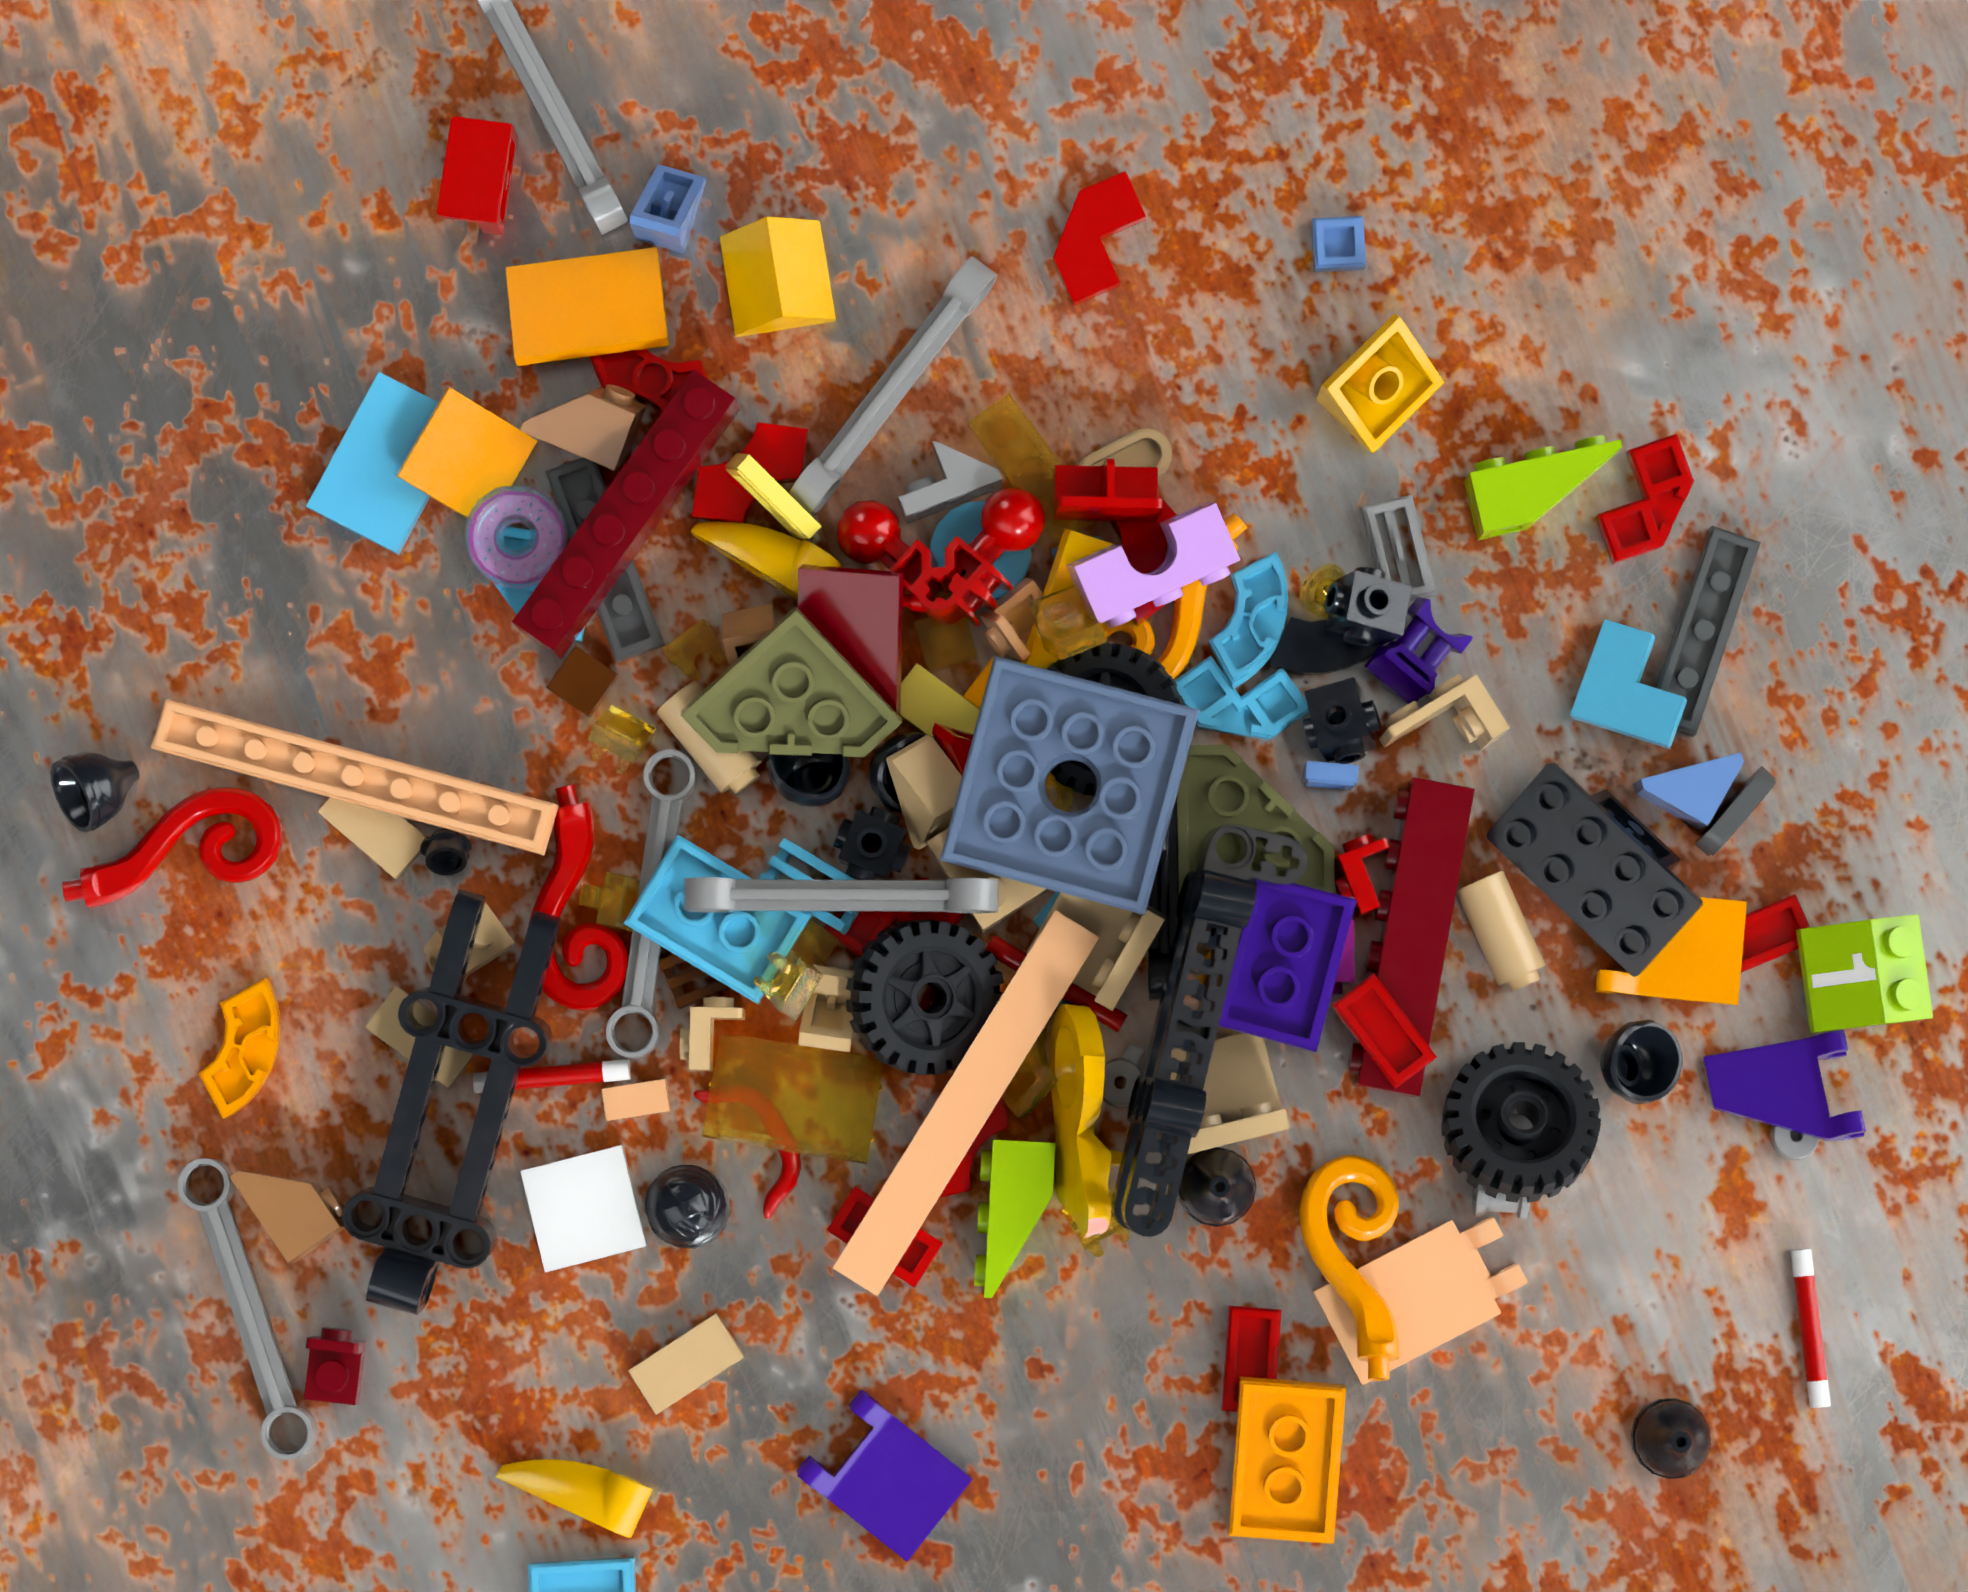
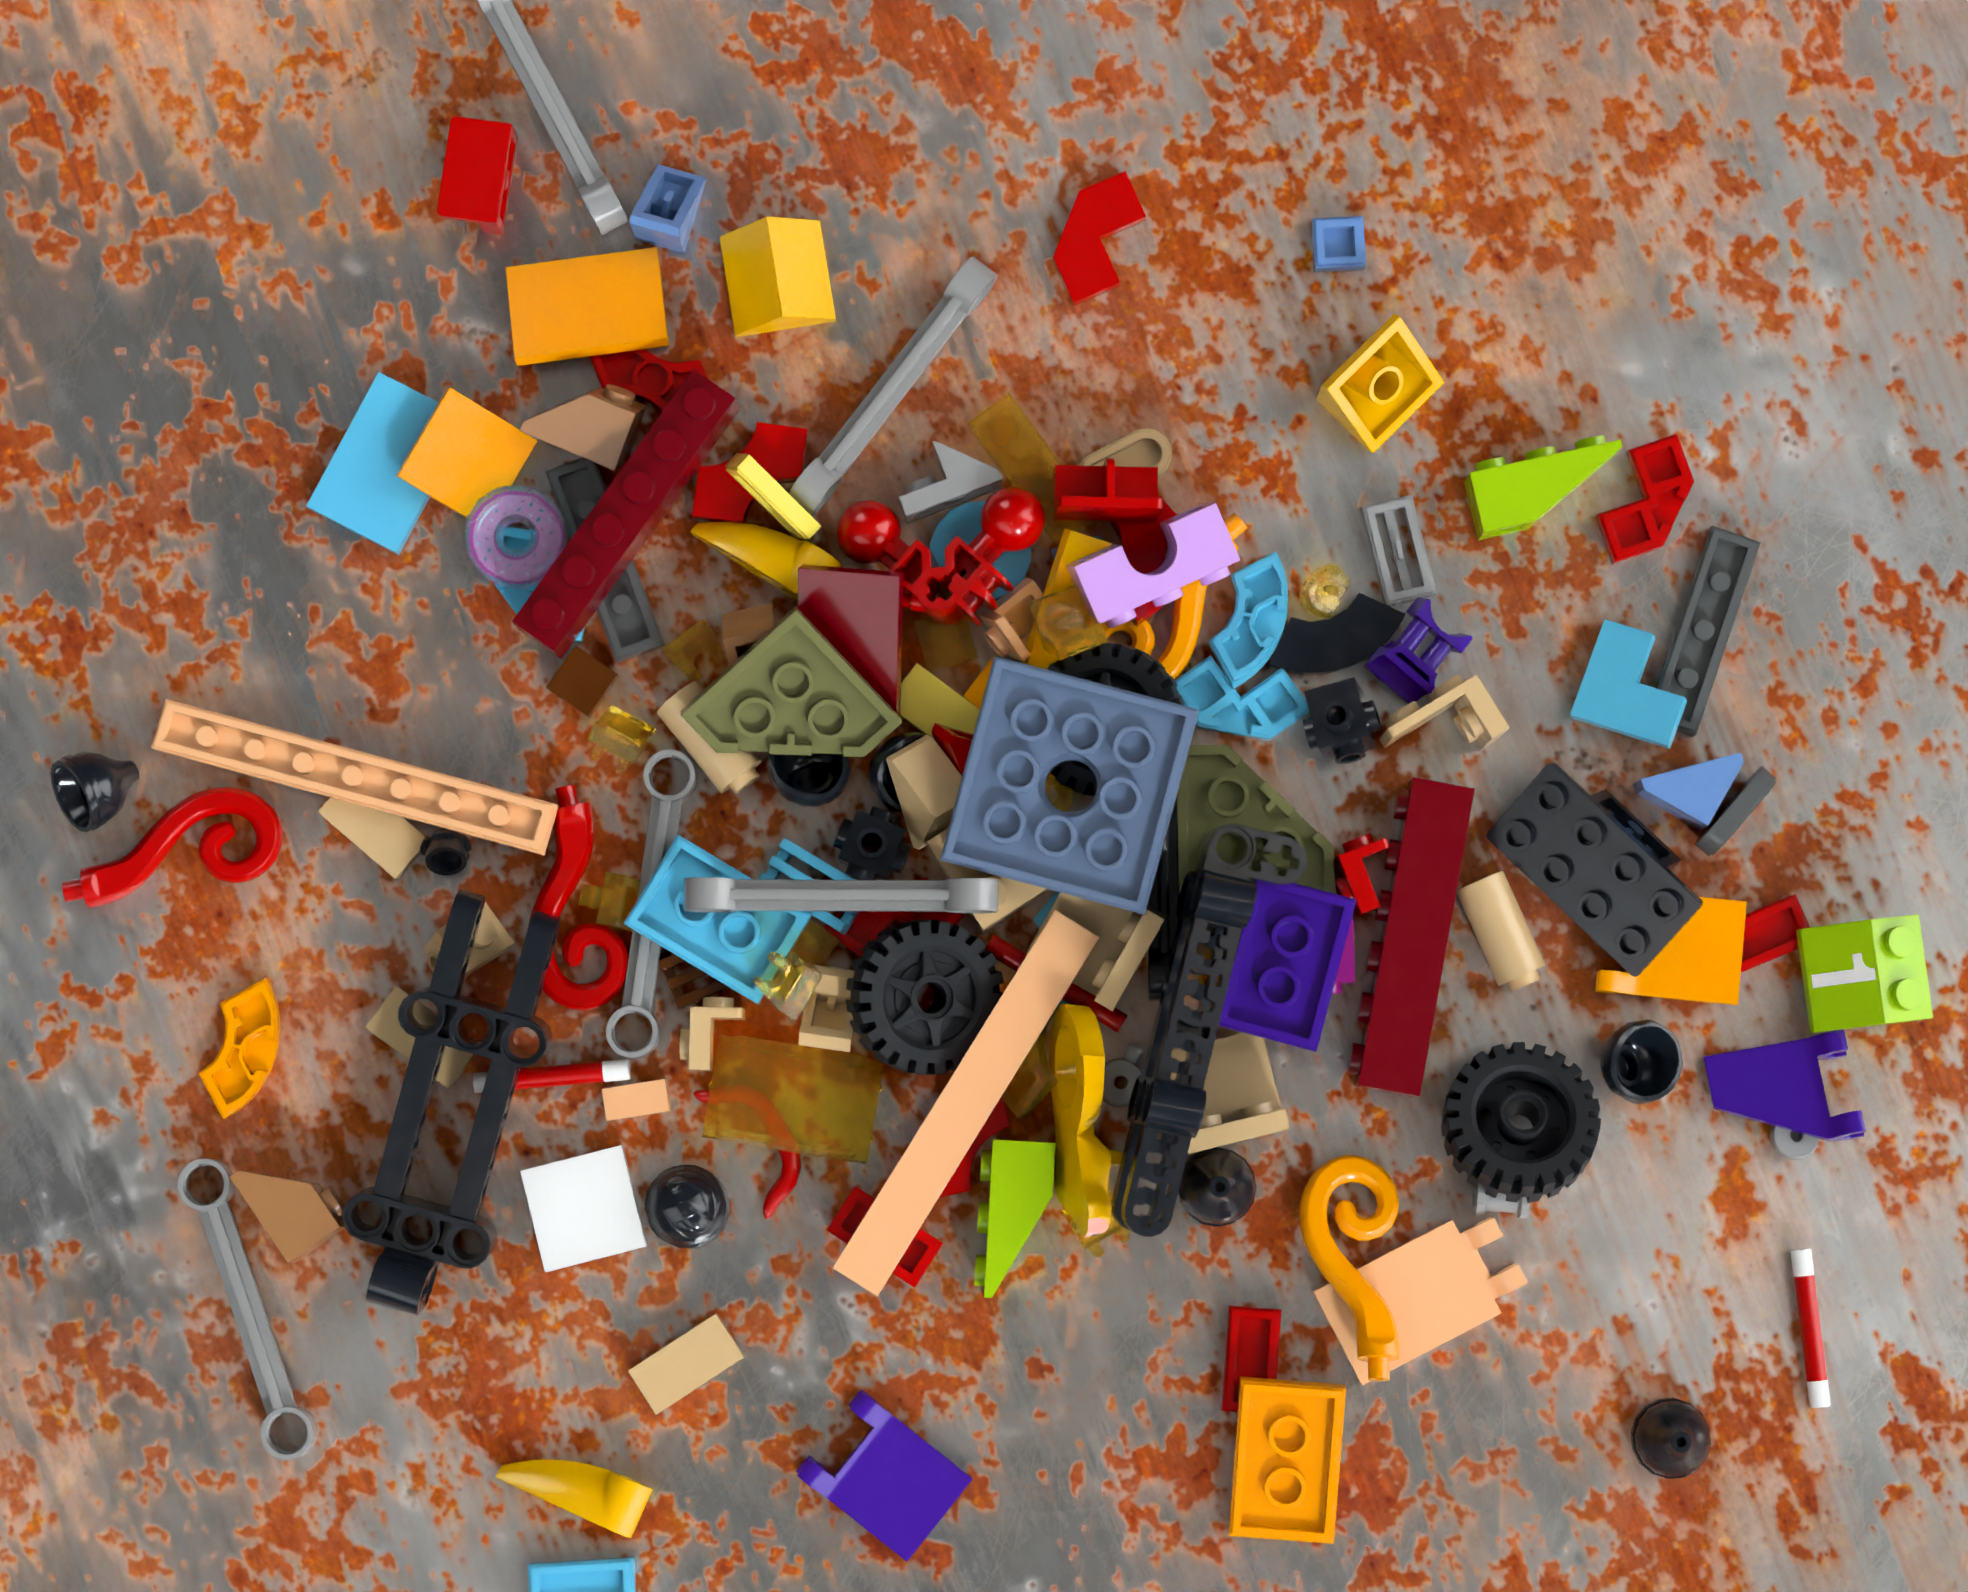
dark red bracket [303,1327,366,1405] -> none
medium blue tile [1302,761,1359,790] -> none
black brick [1324,567,1412,646] -> none
red tile [1331,973,1437,1089] -> none

